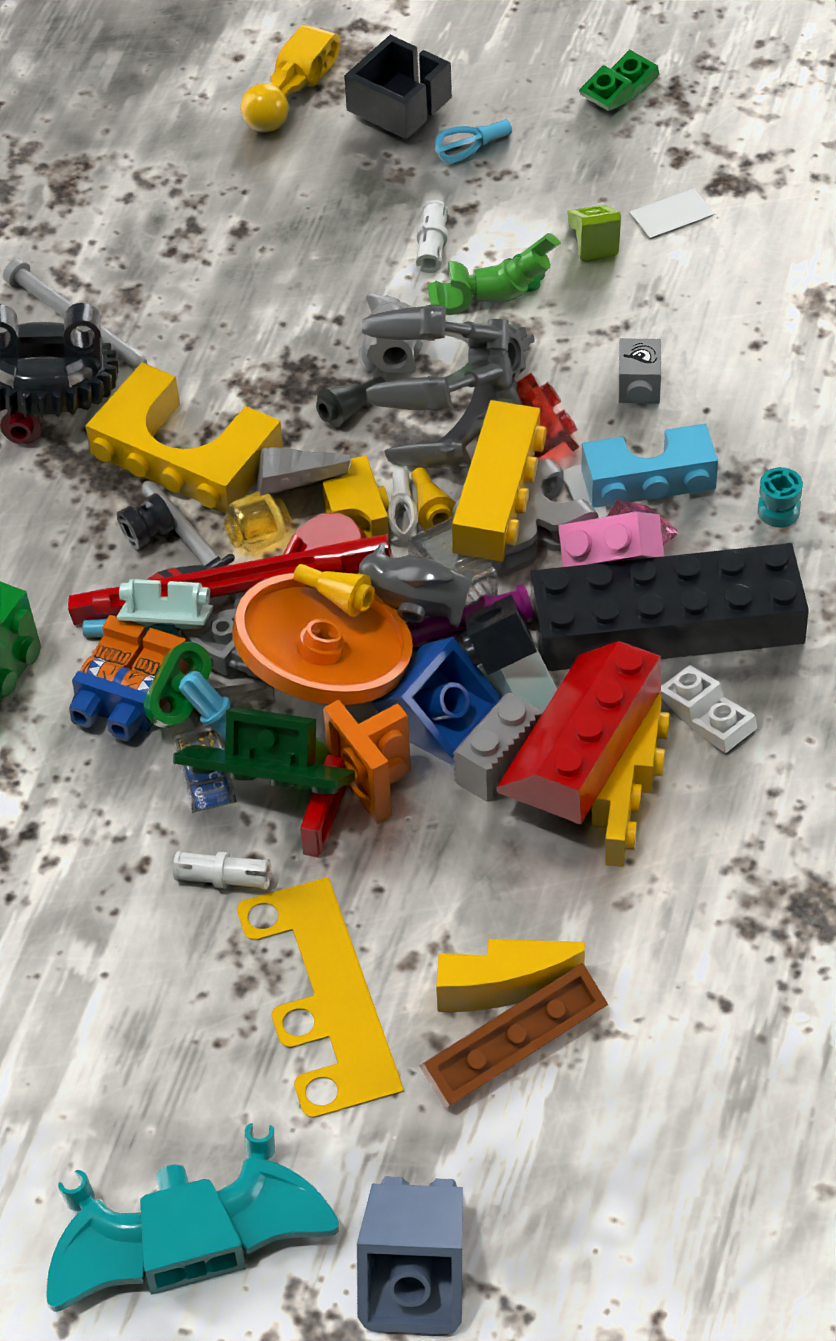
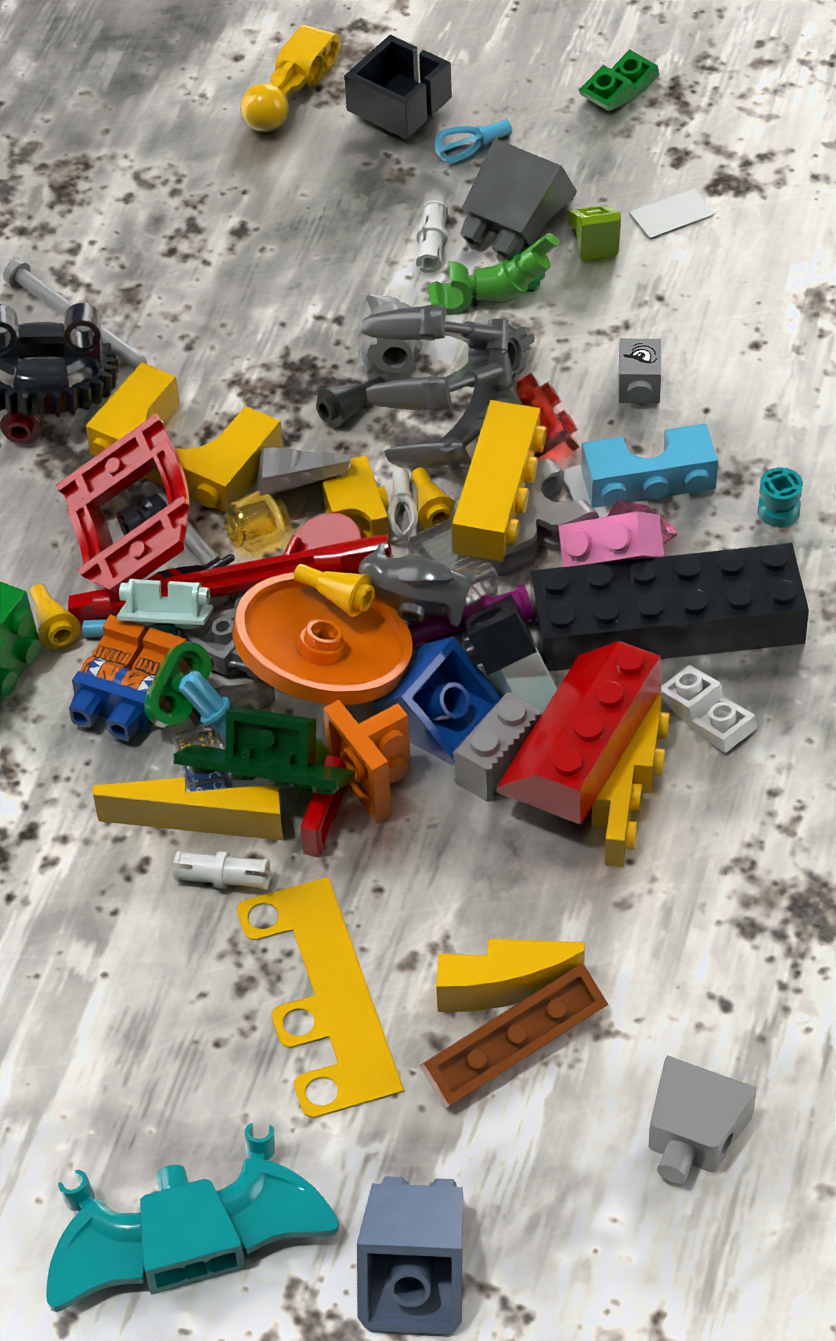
none -> yellow cone [30,584,81,649]
none -> wedge [56,414,189,593]
none -> yellow slope [93,777,283,841]
none -> dark grey hips [460,138,577,259]
none -> light grey torso [648,1055,757,1183]

